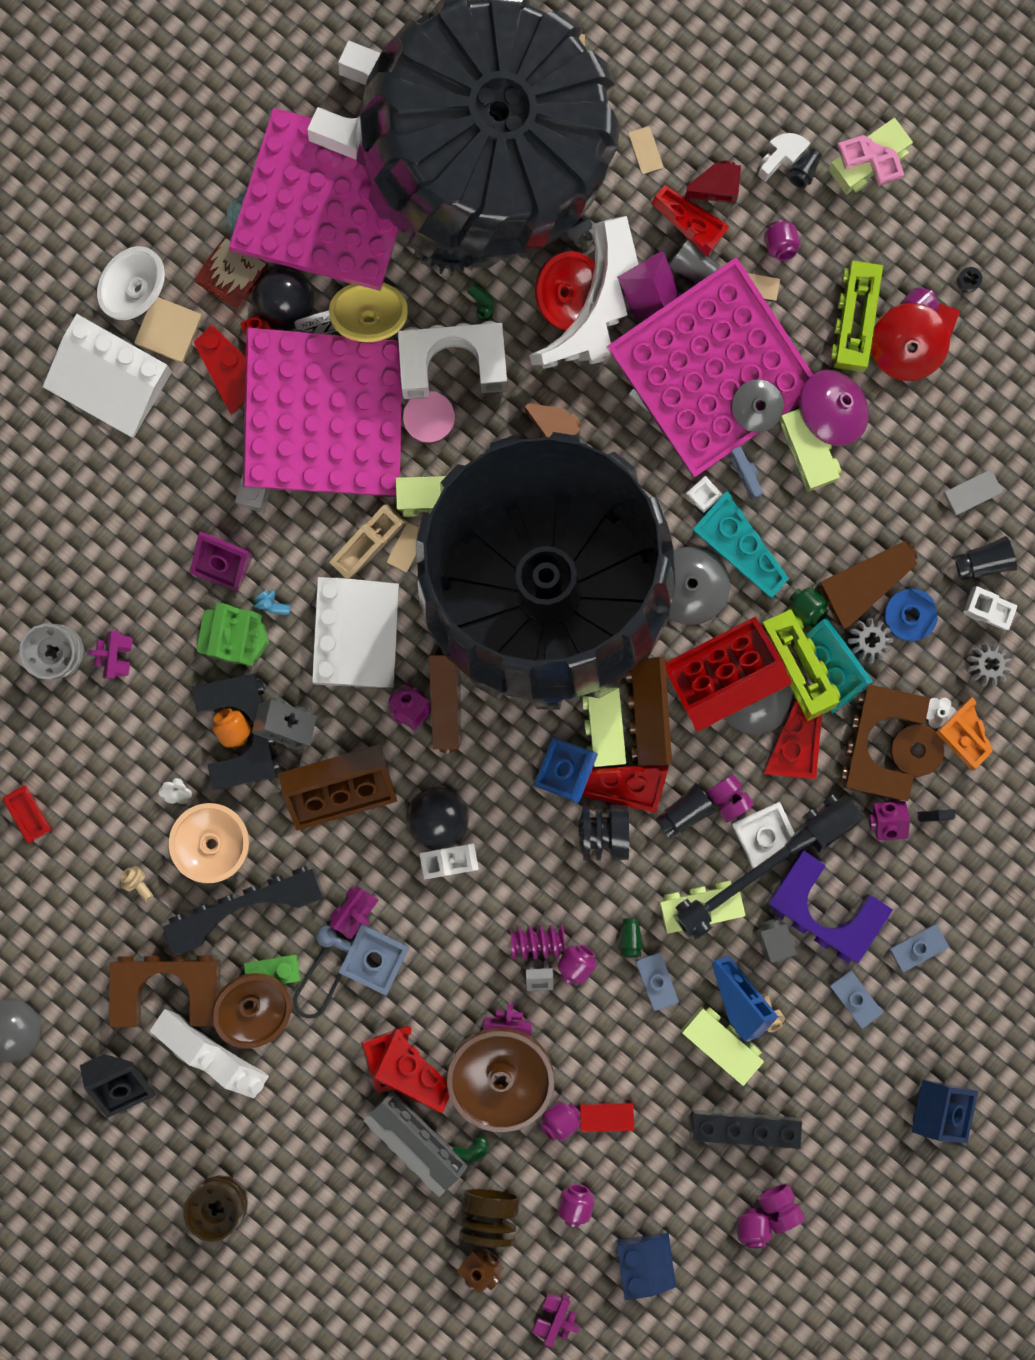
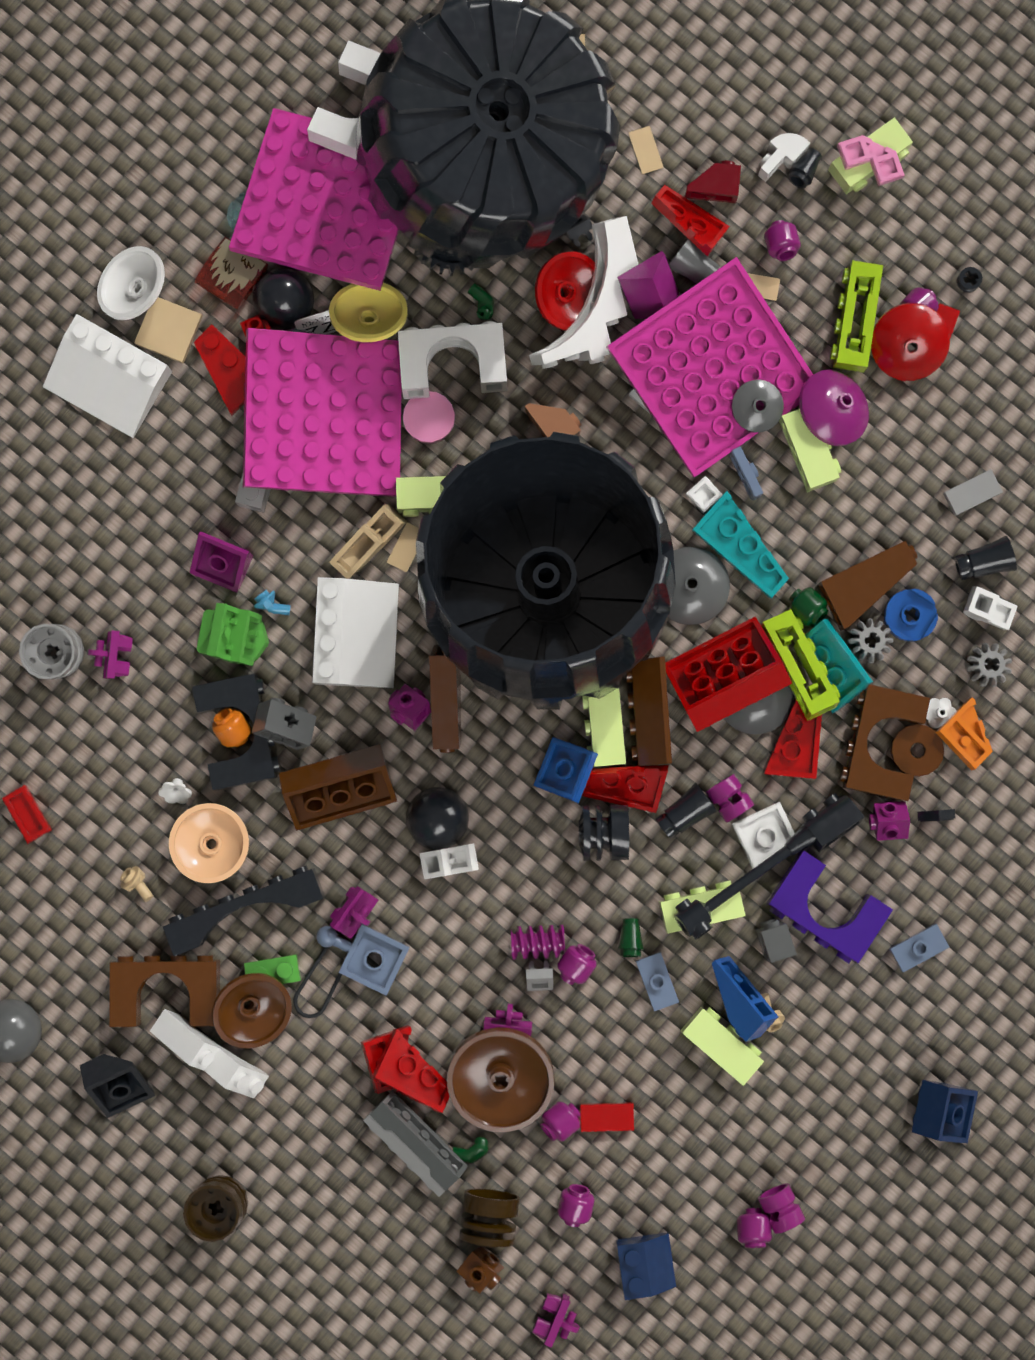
black piece [691,1110,802,1149] -> none
sand blue plate [829,970,883,1029] -> none

